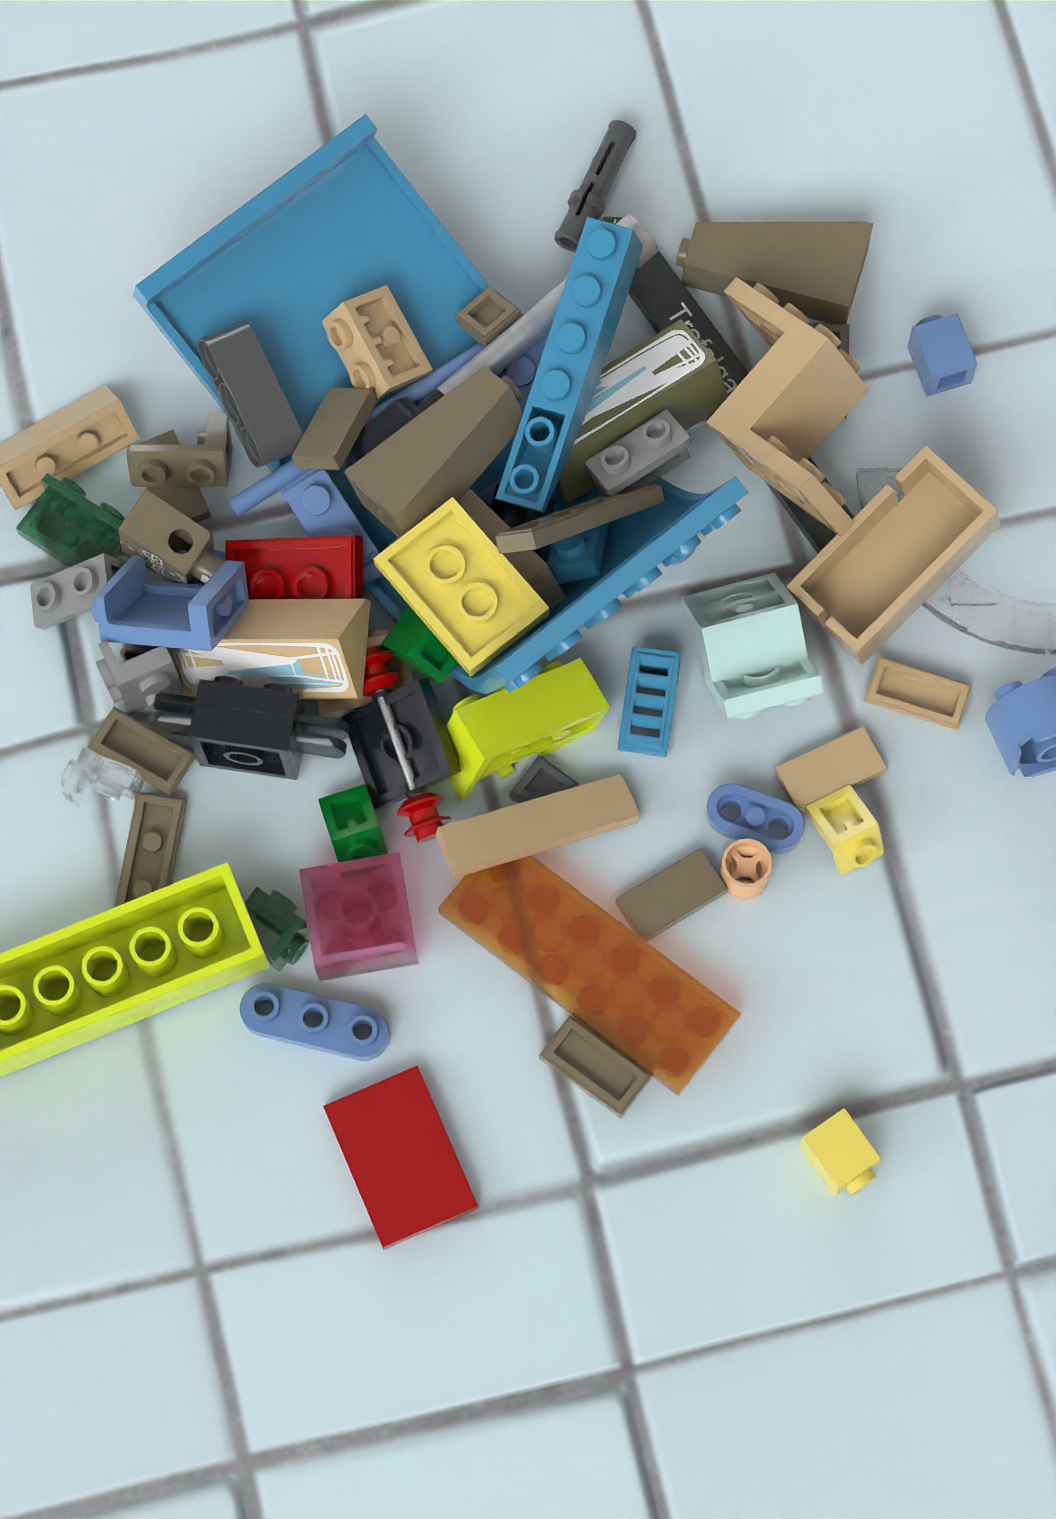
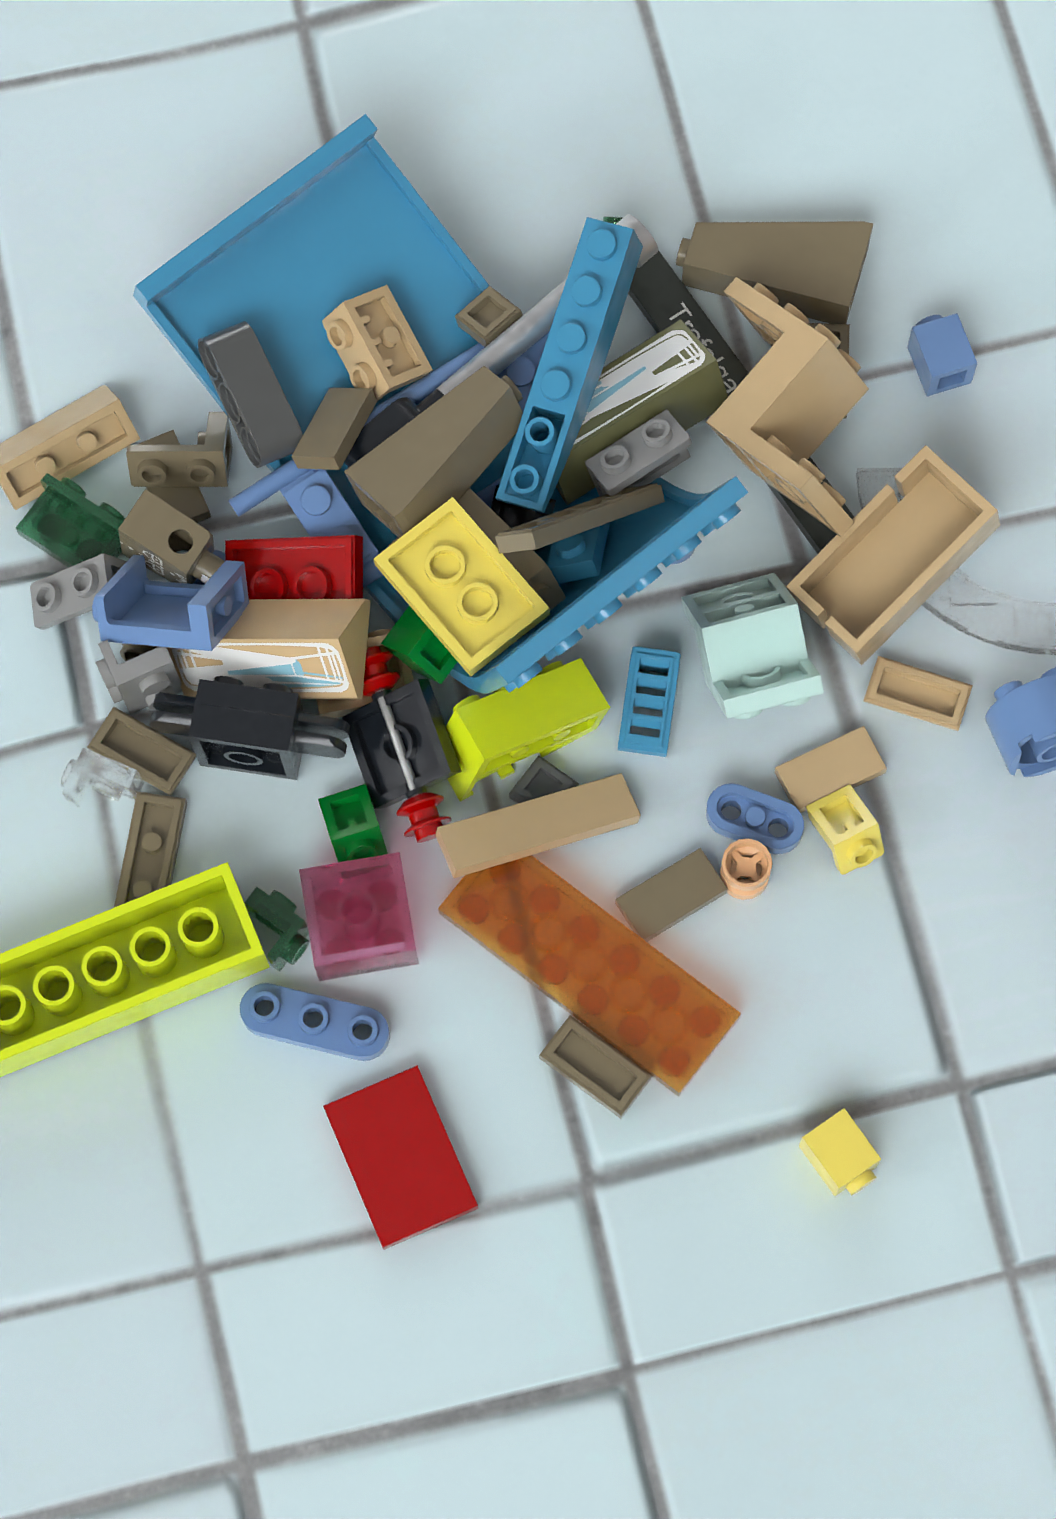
dark grey pin [554,120,637,252] -> none

